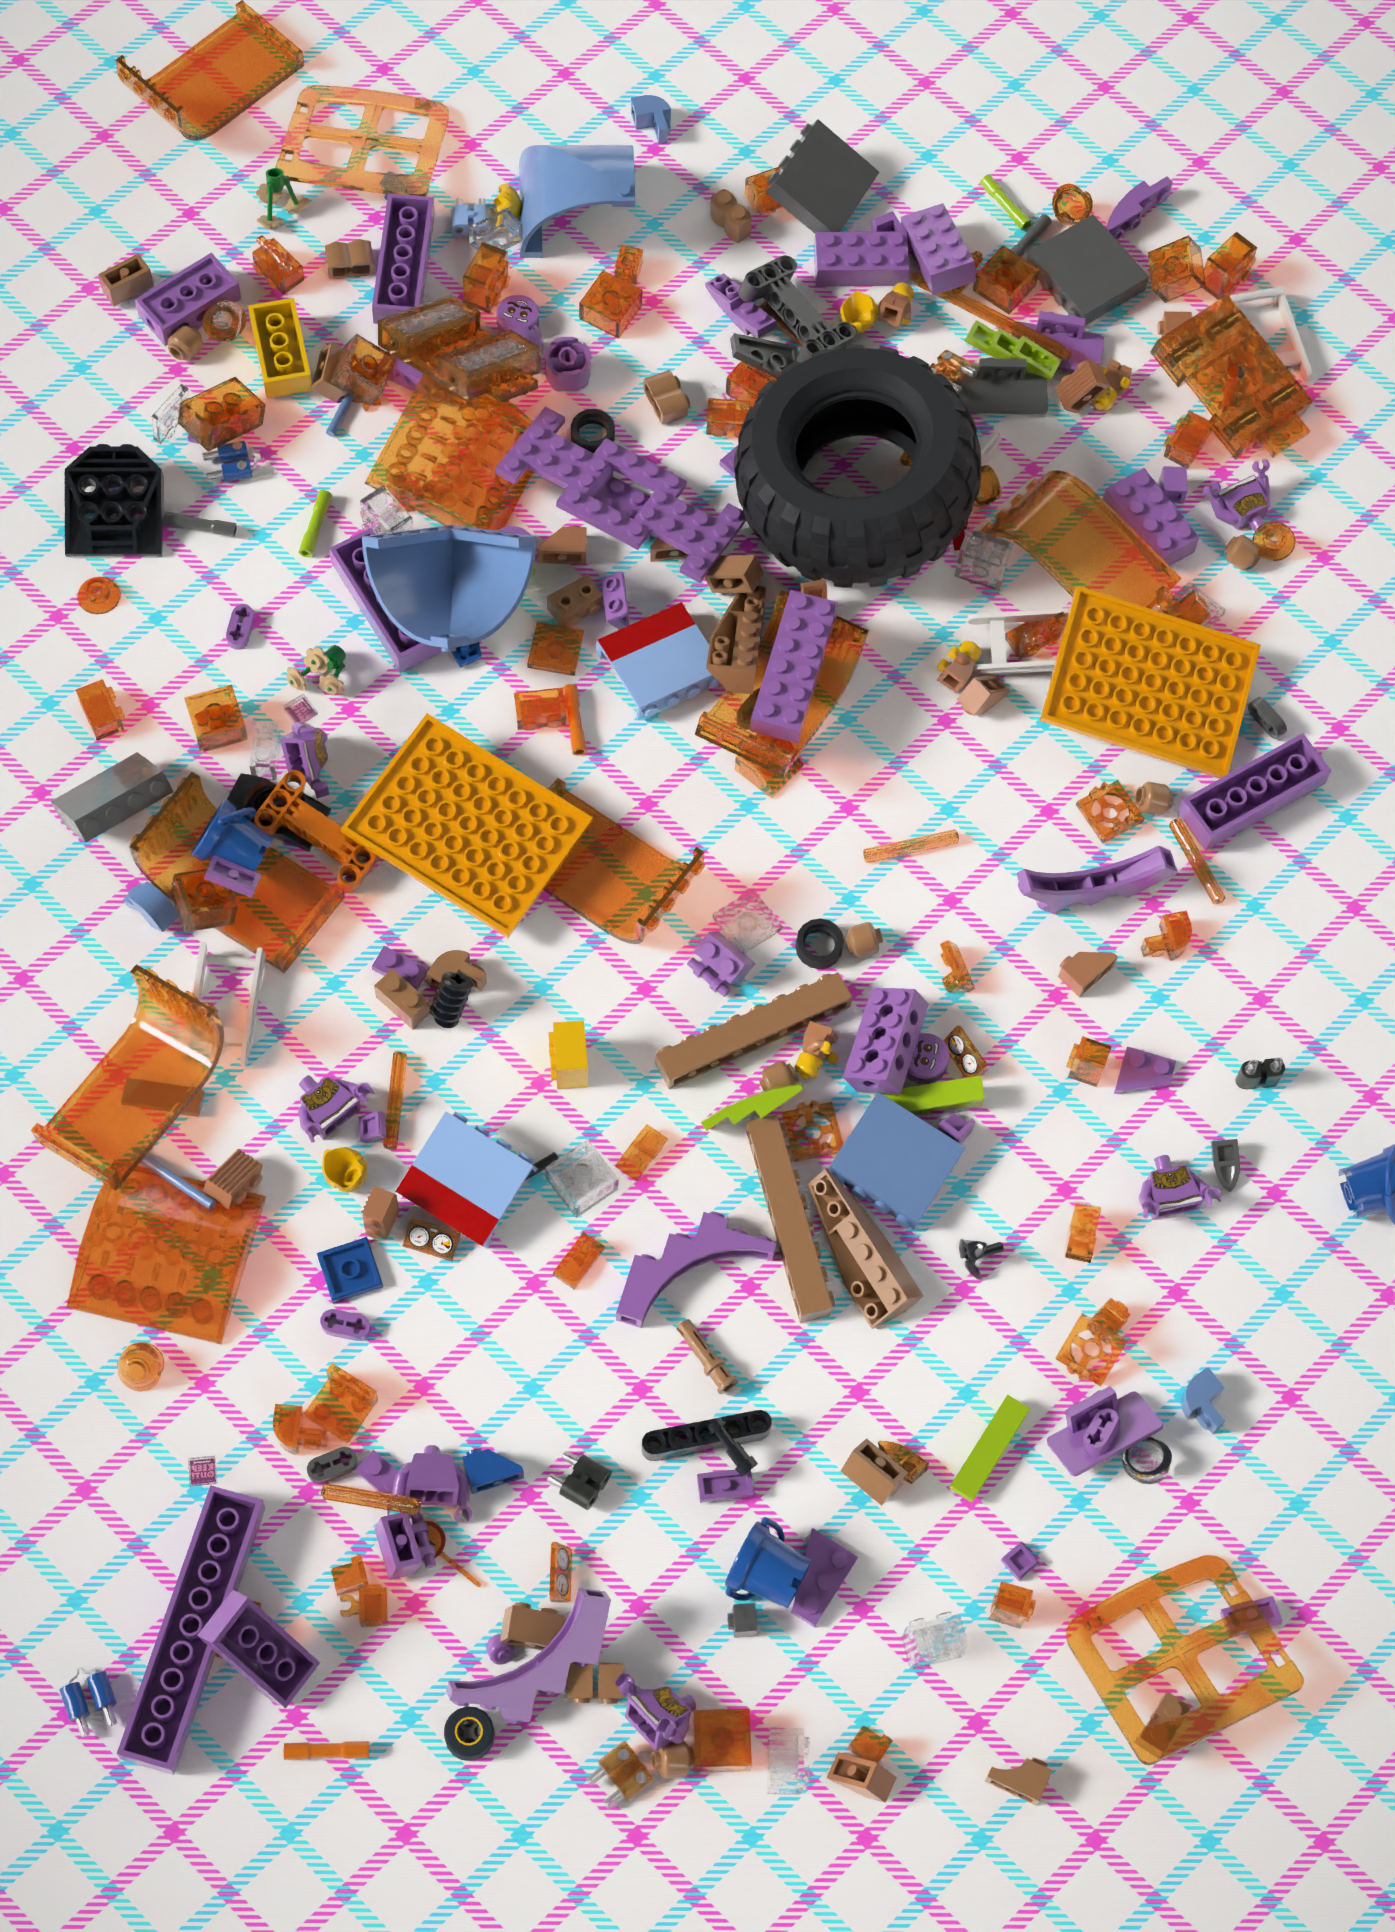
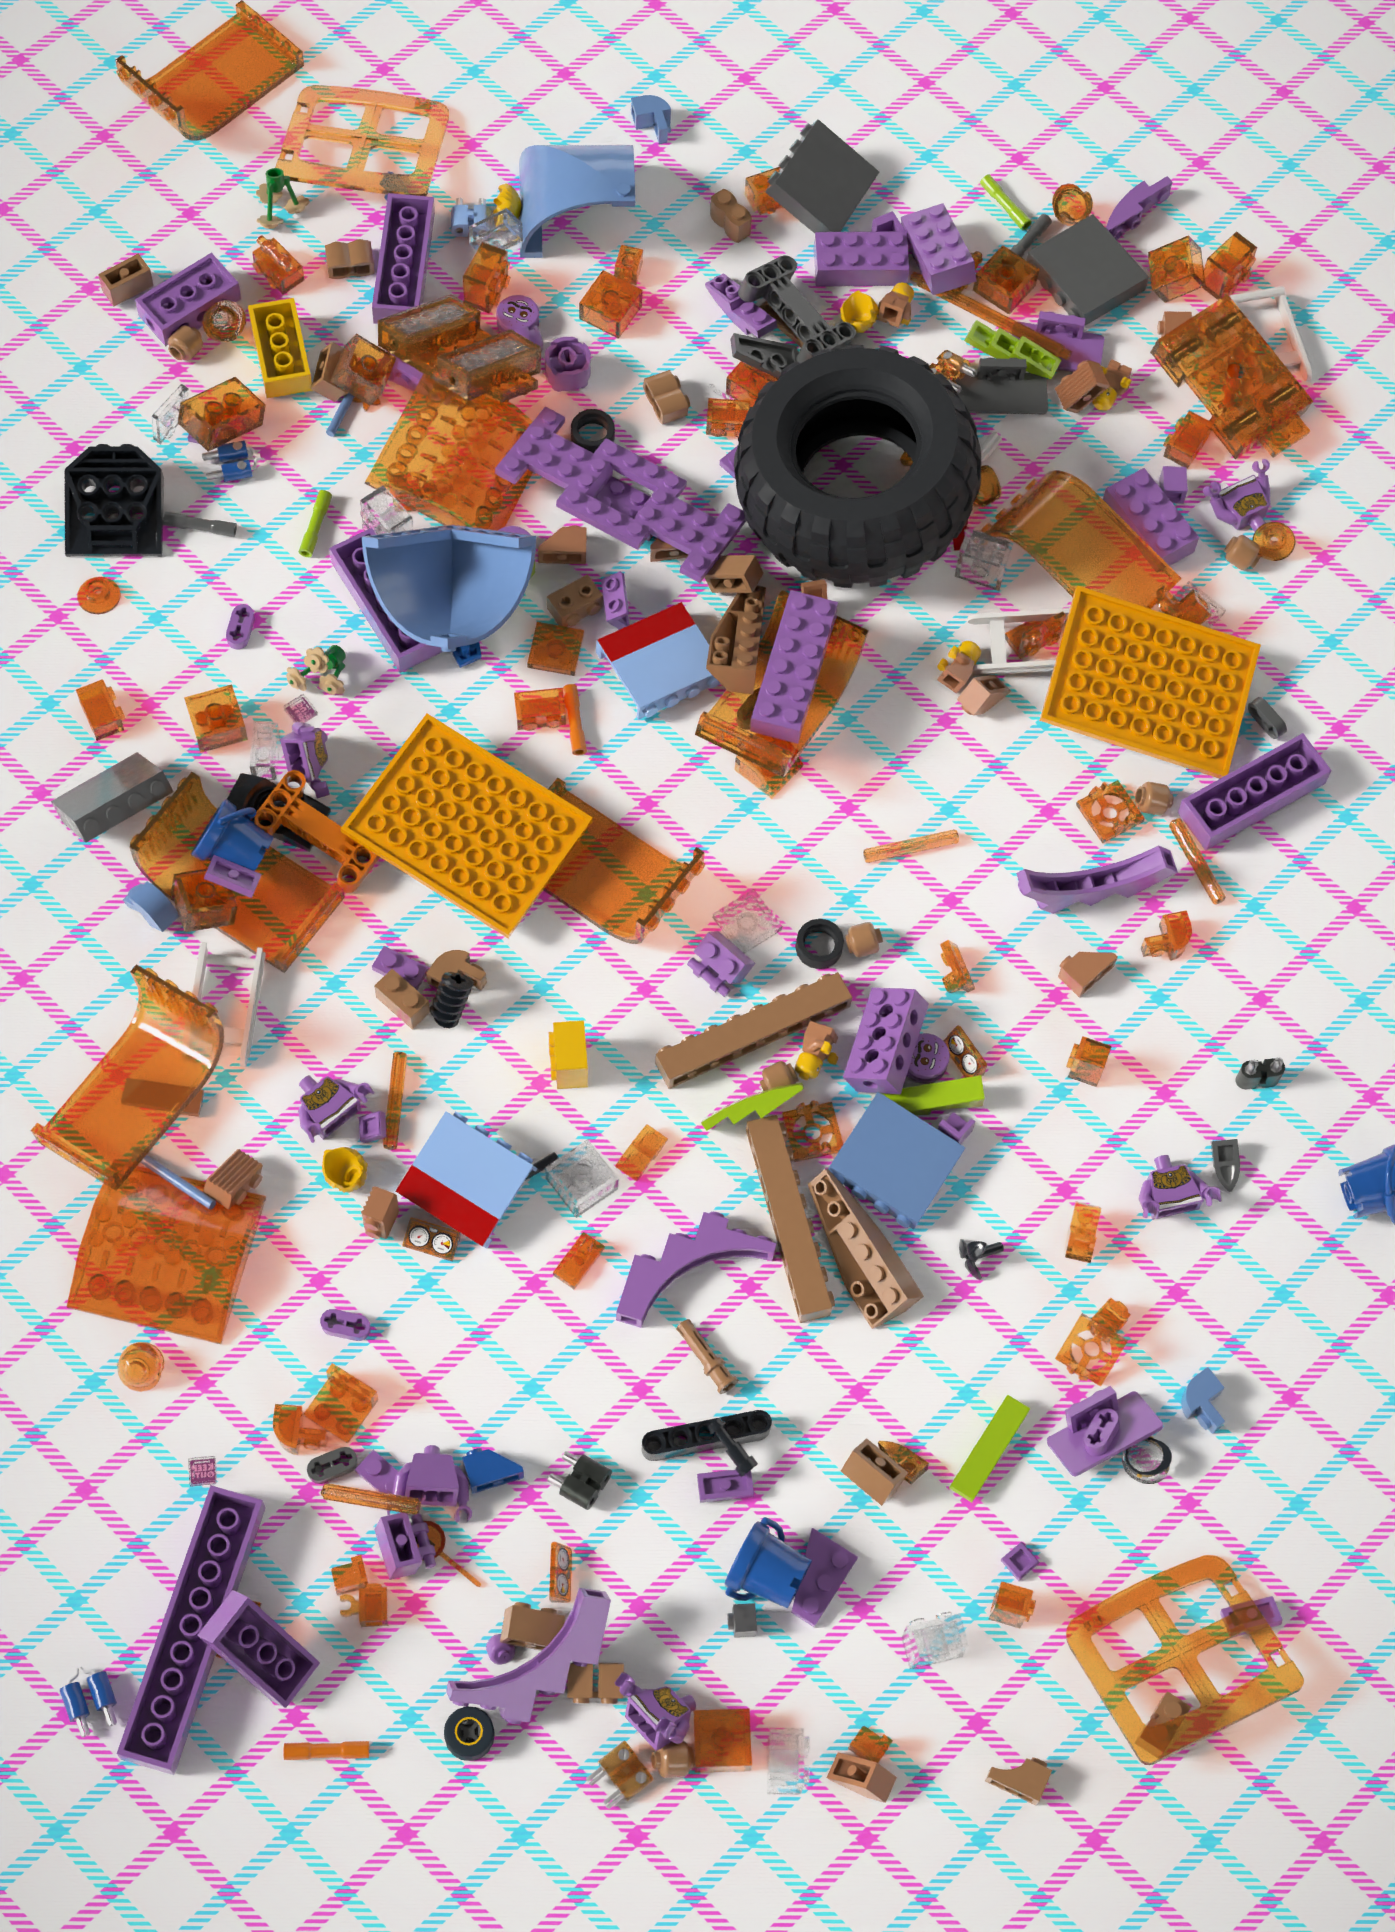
blue tile [316,1237,383,1304] -> none
medium lavender wing [1114,1046,1176,1095] -> none

